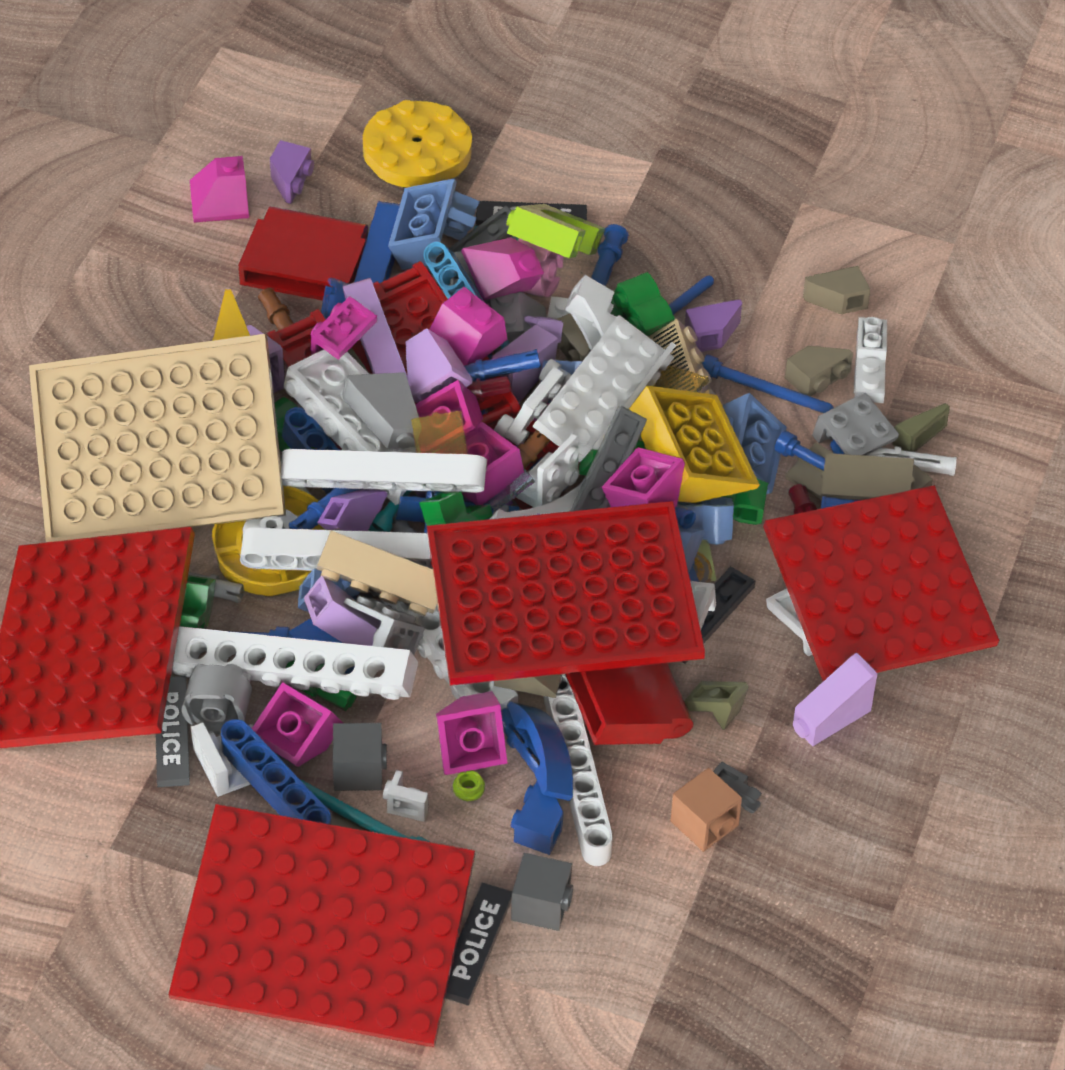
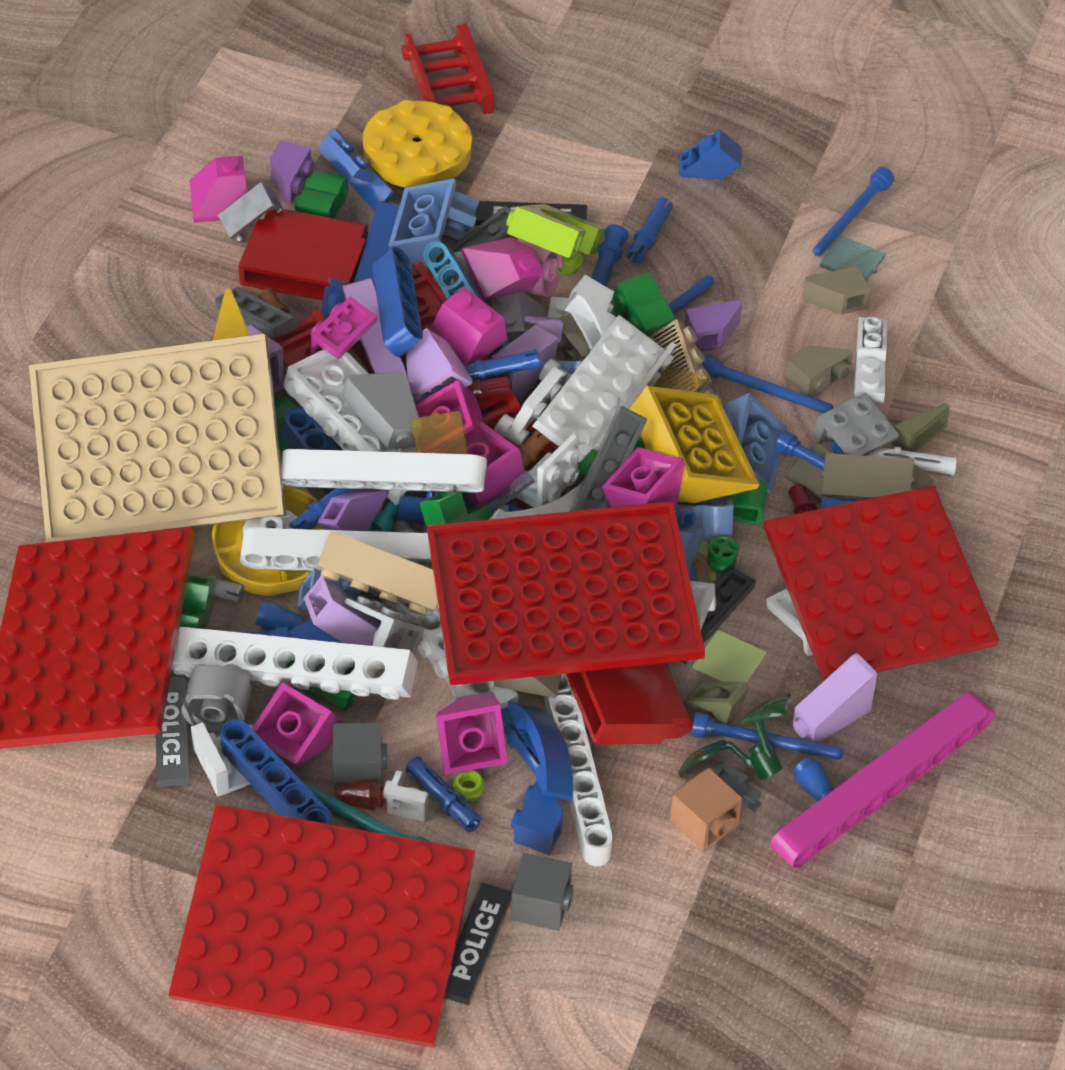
none -> dark grey tile [215,287,299,339]
none -> hinge [218,182,283,243]
none -> blue cone [255,600,303,631]
none -> green brick [295,170,348,218]
none -> blue bracket [318,128,394,211]
none -> clear red cone [336,778,385,811]
none -> blue beam [372,246,423,357]
none -> red fence [401,23,494,115]
none -> blue pin [405,756,482,832]
none -> lime plate [557,252,583,275]
none -> blue pin [626,198,673,263]
none -> dark green plant [678,692,791,780]
none -> blue slope [679,130,742,179]
none -> blue piece [691,711,843,760]
none -> yellowish green sticker [693,630,766,683]
none -> green wheel [706,535,739,574]
none -> dark pink beam [770,691,996,868]
none -> blue cone [792,757,834,801]
none -> blue piece [813,166,895,256]
none -> clear light blue piece [820,235,885,281]

